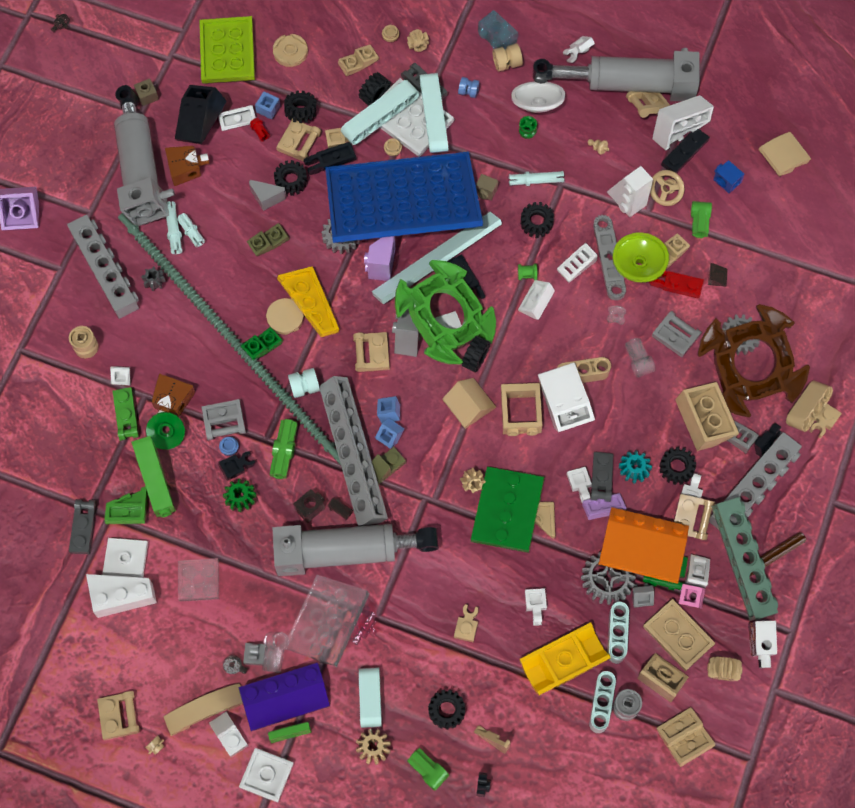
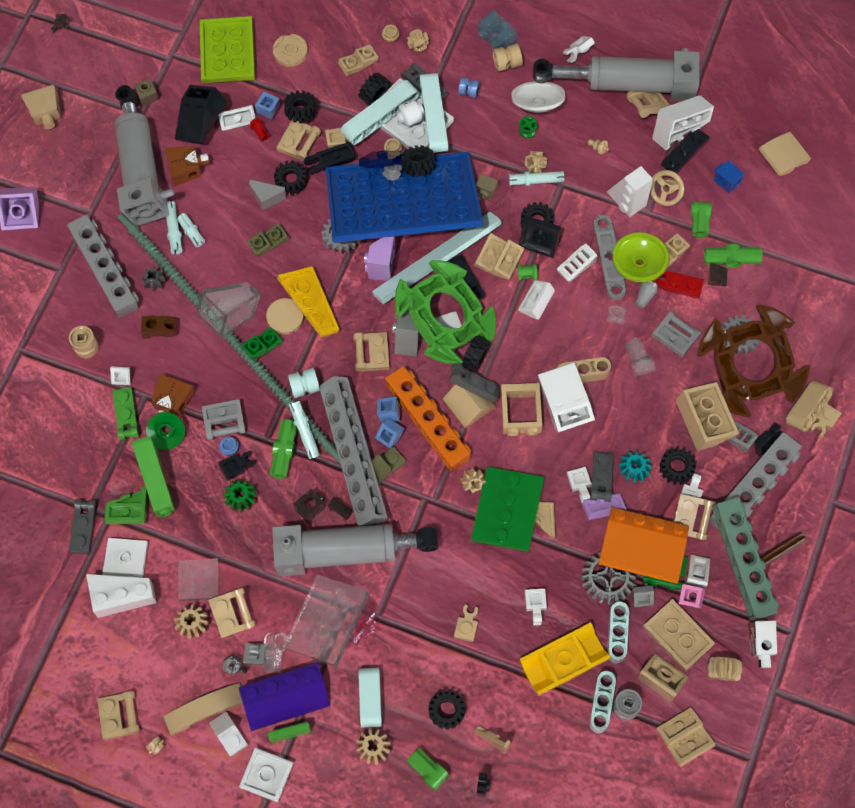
none -> tan torso [21,85,61,130]
none -> reddish brown leg [141,316,177,339]
none -> tan gear [174,604,209,639]
none -> clear slope [196,282,261,338]
none -> tan plate [209,588,256,638]
none -> light aqua pin [289,401,320,459]
none -> clear blue plate [359,150,404,166]
none -> light grey plate [383,164,402,180]
none -> orange brick [385,366,471,473]
none -> white head [396,100,425,126]
none -> black tyre [402,145,435,177]
none -> dark grey plate [450,363,499,403]
none -> tan slope [474,233,525,280]
none -> black plate [519,216,561,258]
none -> tan gear [525,151,547,173]
none -> light grey cone [635,281,658,309]
none -> bright green piece [704,244,762,268]

